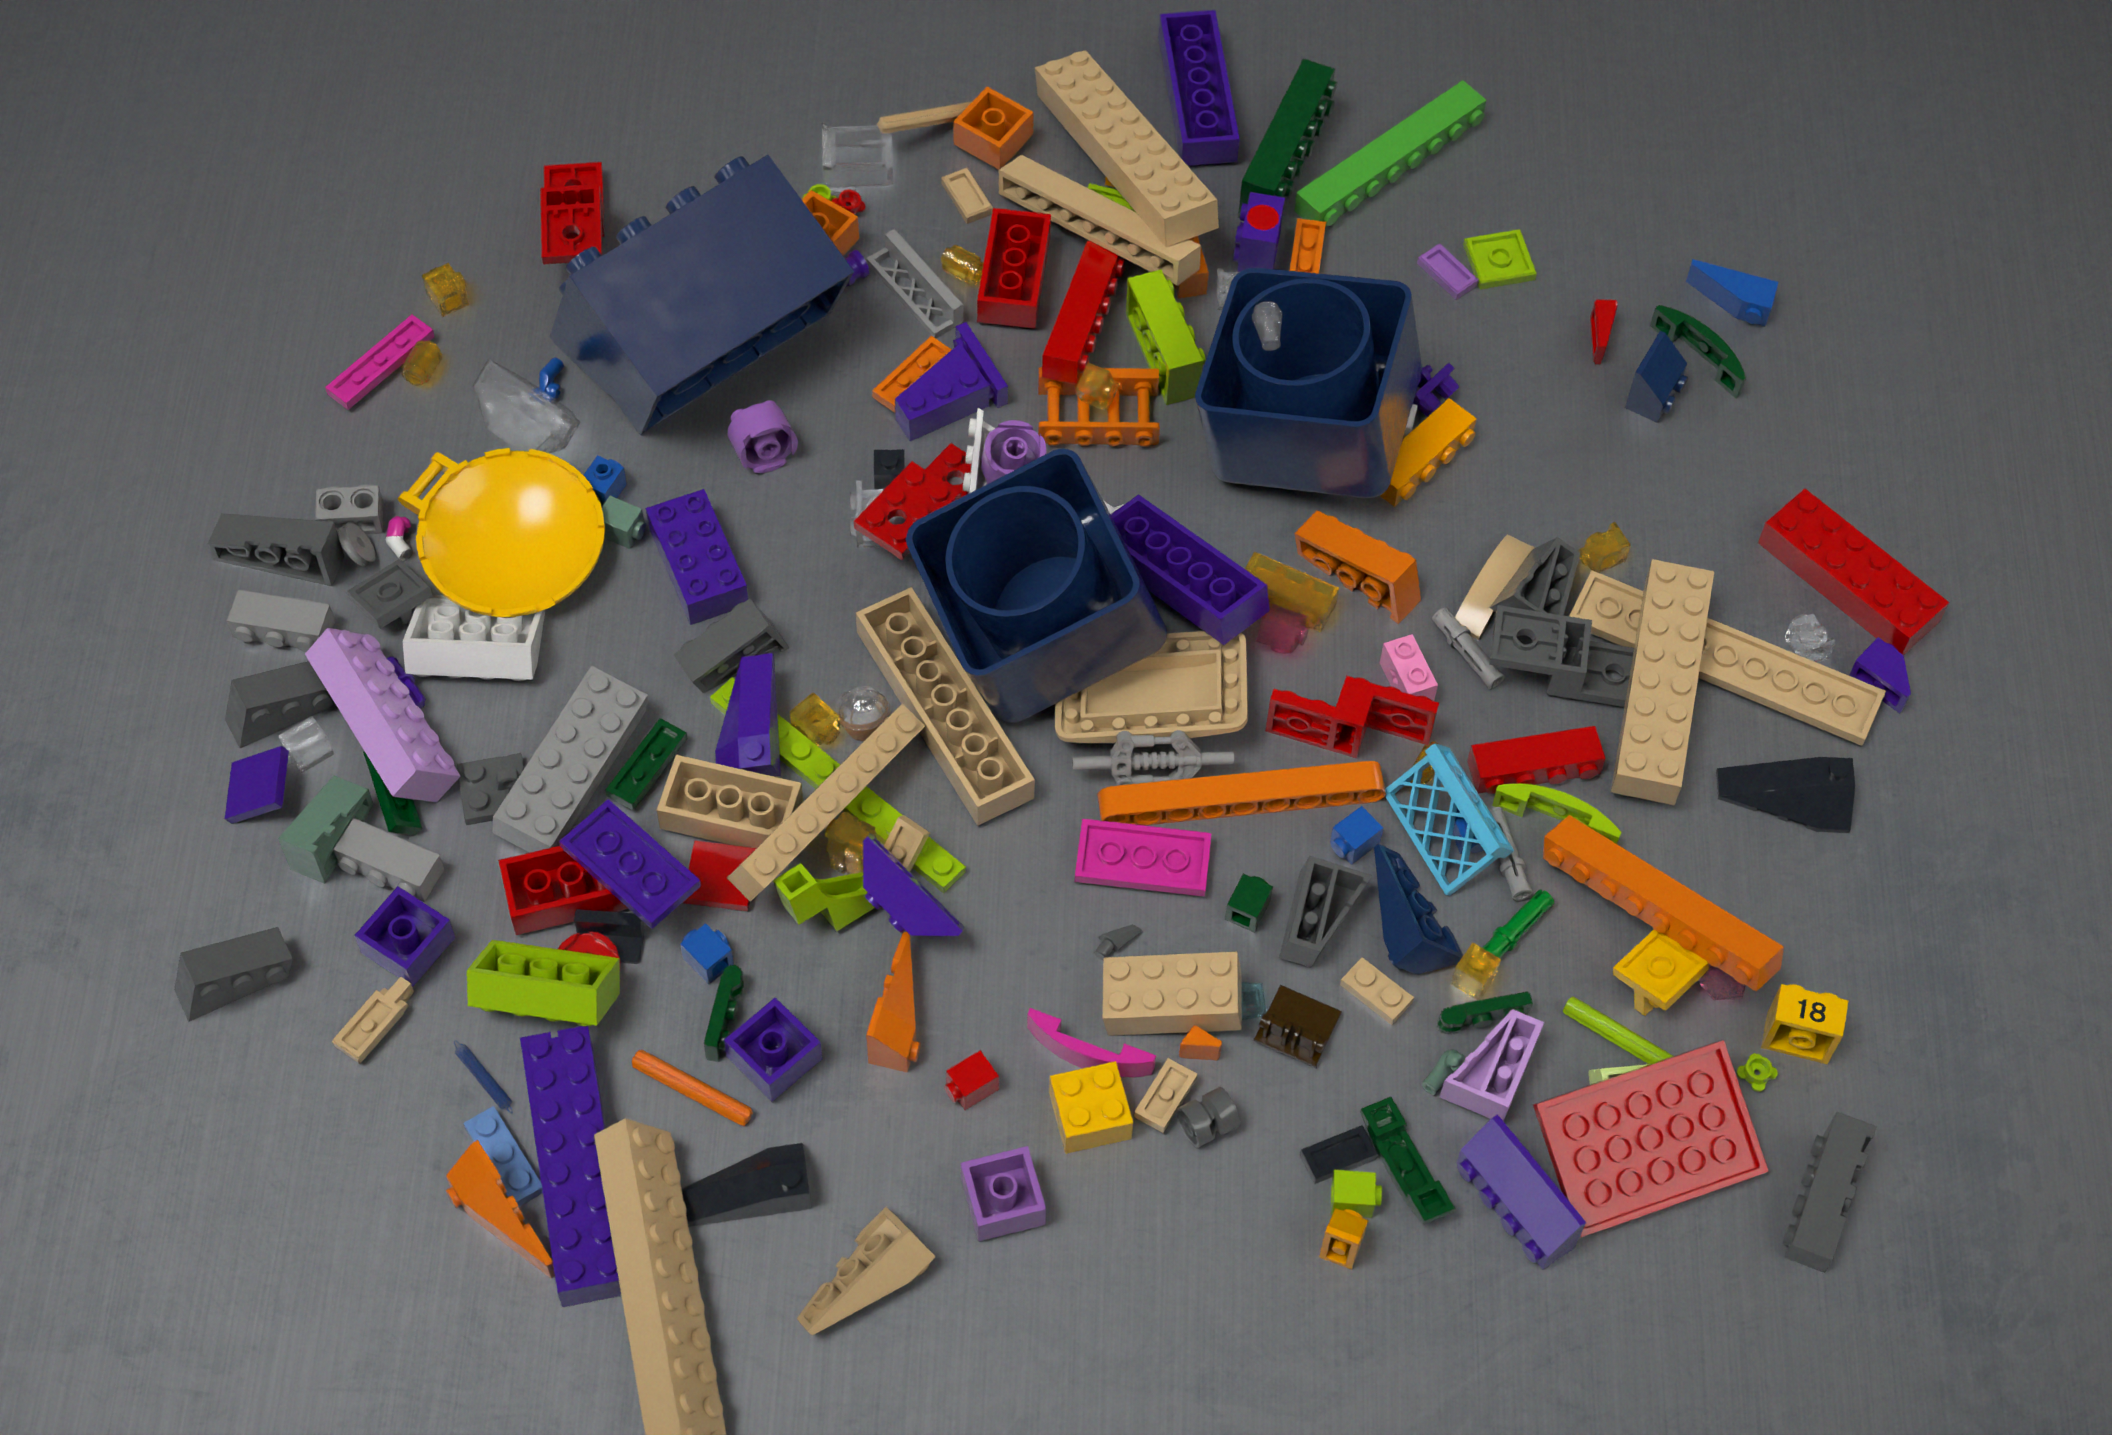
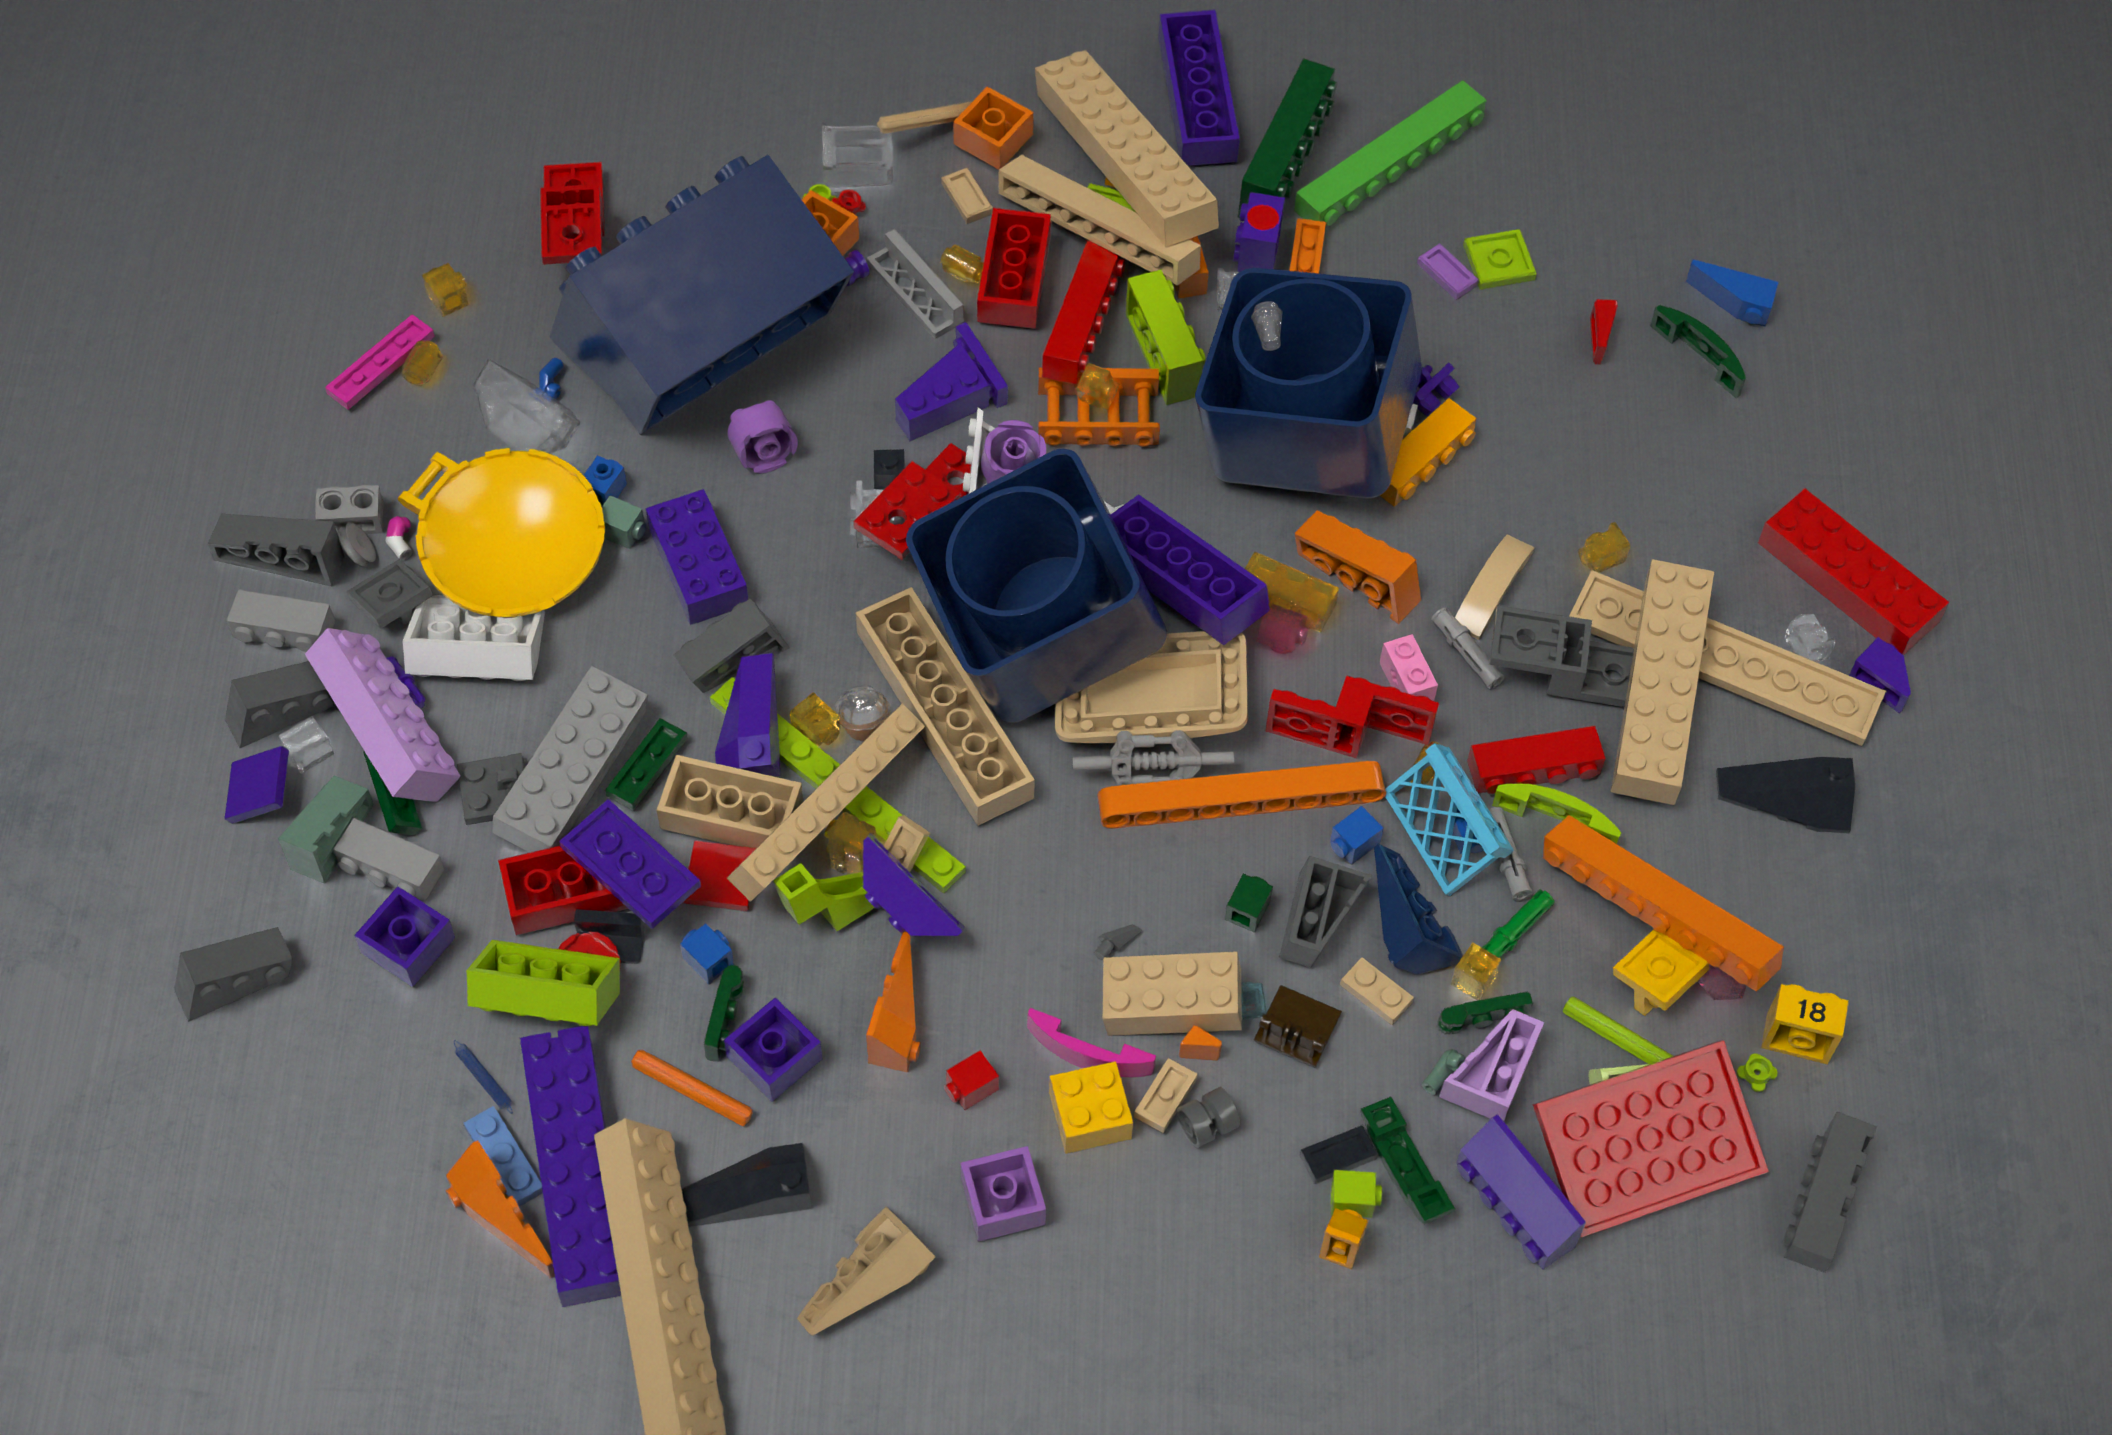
tan hinge [332,976,414,1064] -> none
orange plate [872,336,952,413] -> none
dark pink plate [1074,819,1212,897] -> none
dark grey wedge [1489,537,1580,615] -> none
dark blue slope [1625,331,1688,423] -> none

